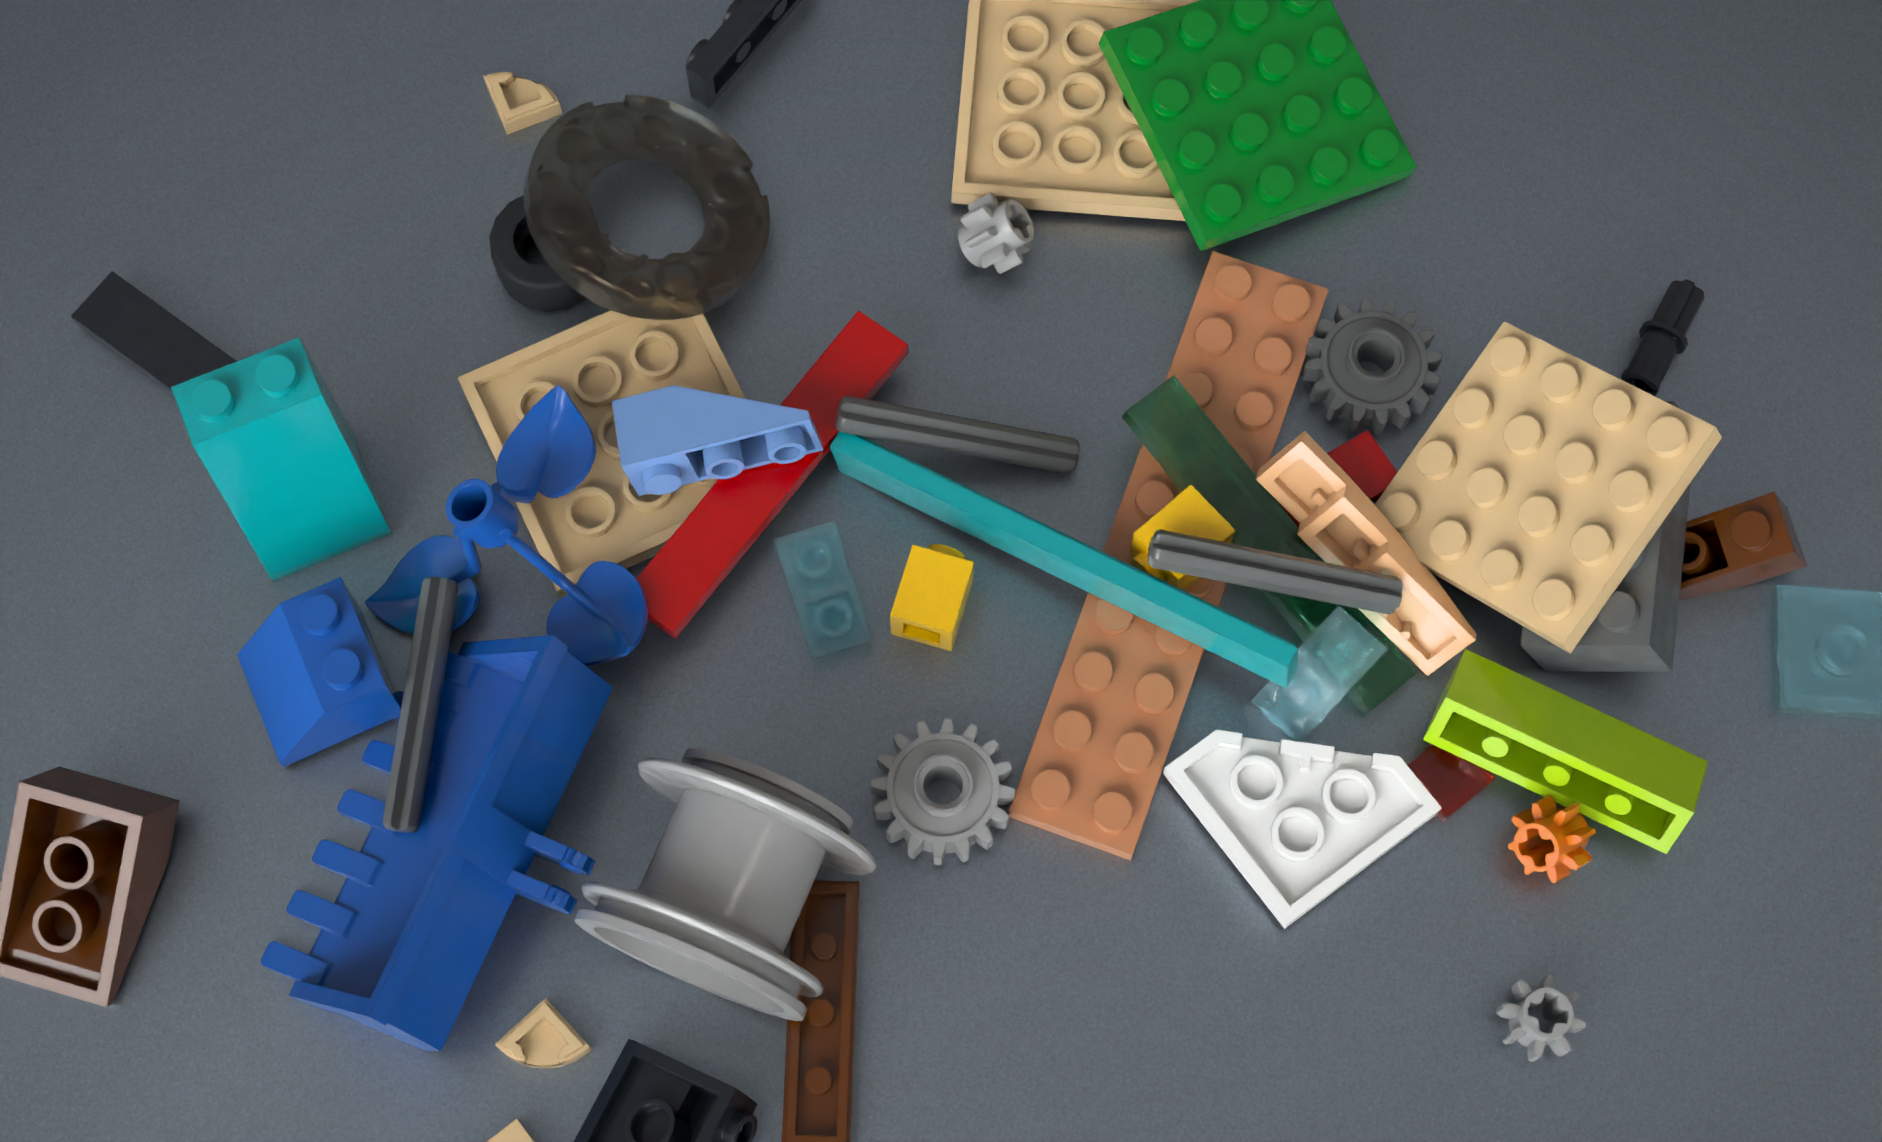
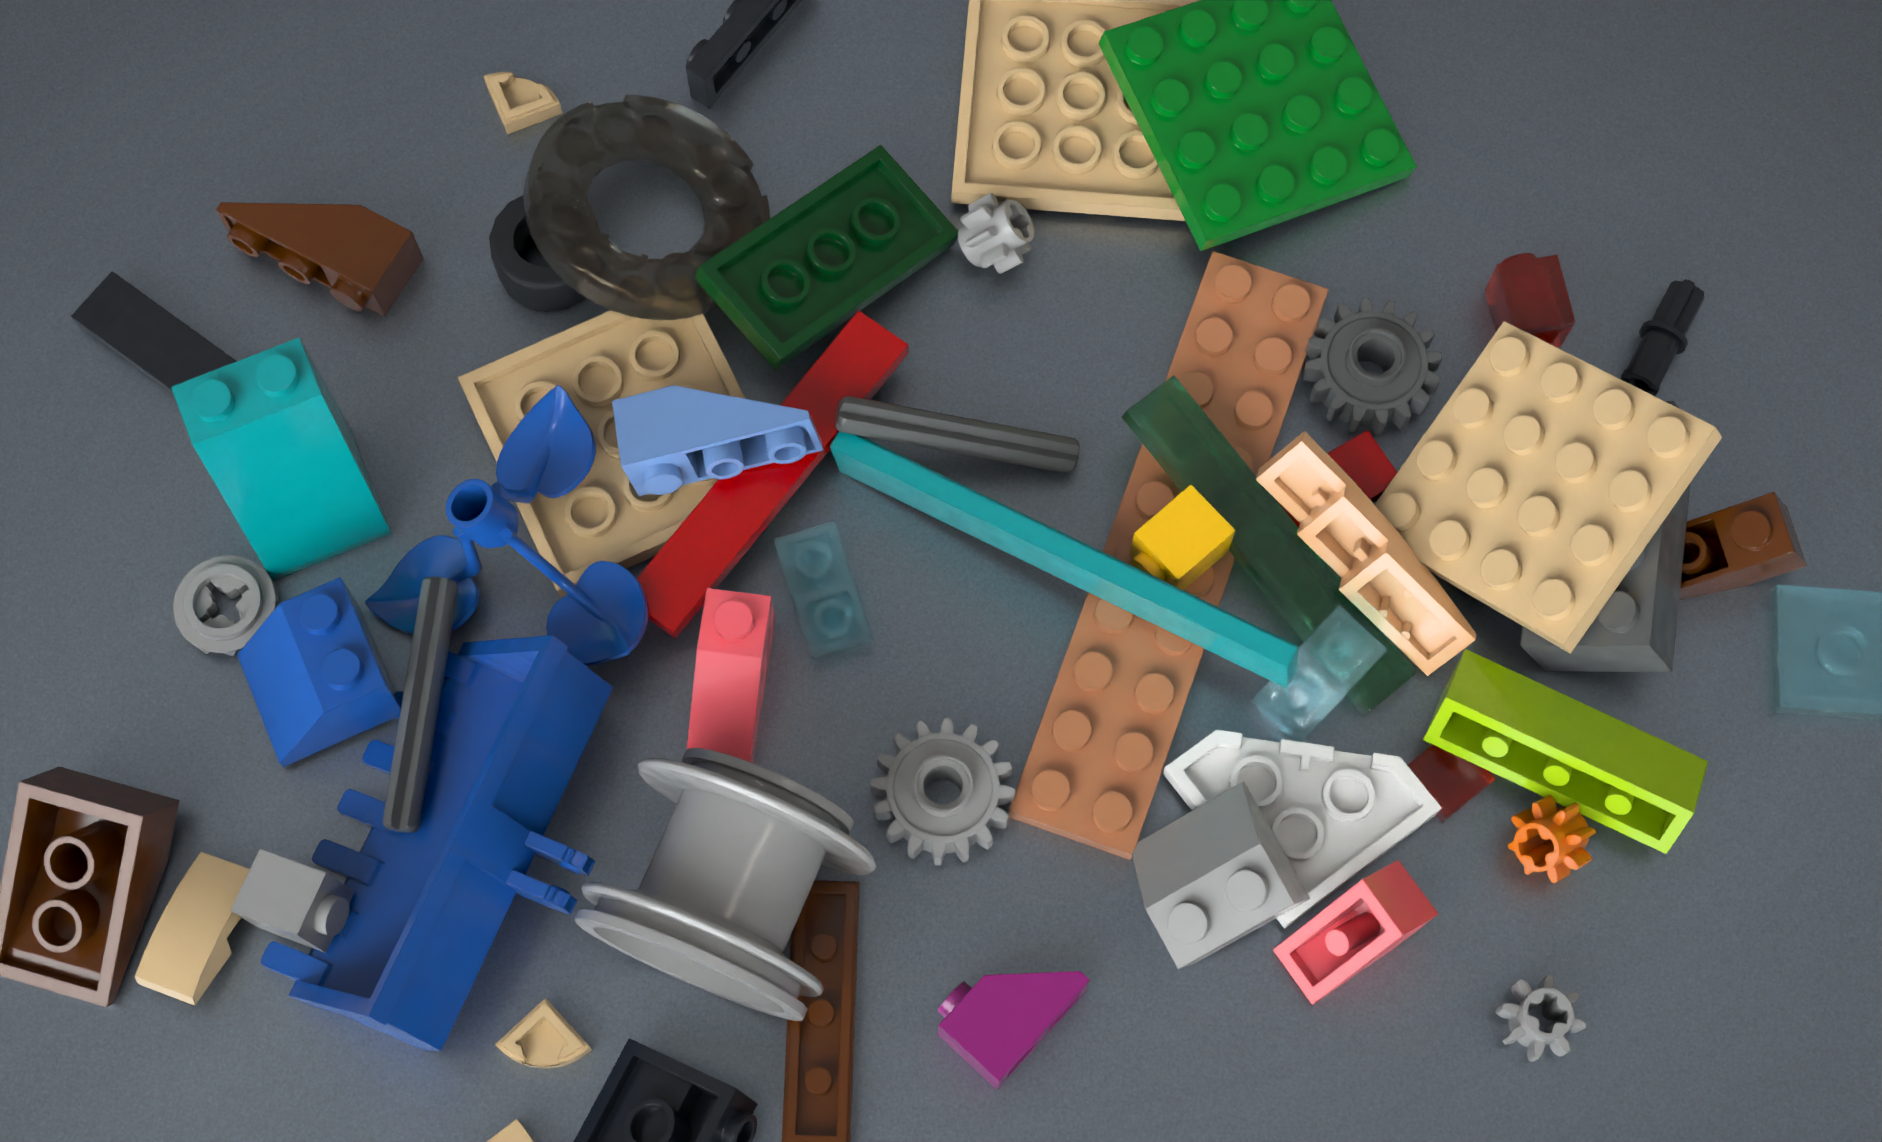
yellow brick [890,544,974,651] -> none
dark grey axle [1148,529,1403,615] -> none
none -> tan slope [135,852,250,1005]
none -> light grey gear [173,555,279,656]
none -> reddish brown slope [216,202,424,317]
none -> light grey brick [230,849,354,953]
none -> coral slope [687,588,776,764]
none -> dark green plate [695,145,958,370]
none -> magenta slope [937,971,1090,1090]
none -> light grey slope [1132,782,1310,969]
none -> coral slope [1273,860,1439,1005]
none -> clear red brick [1485,253,1576,347]

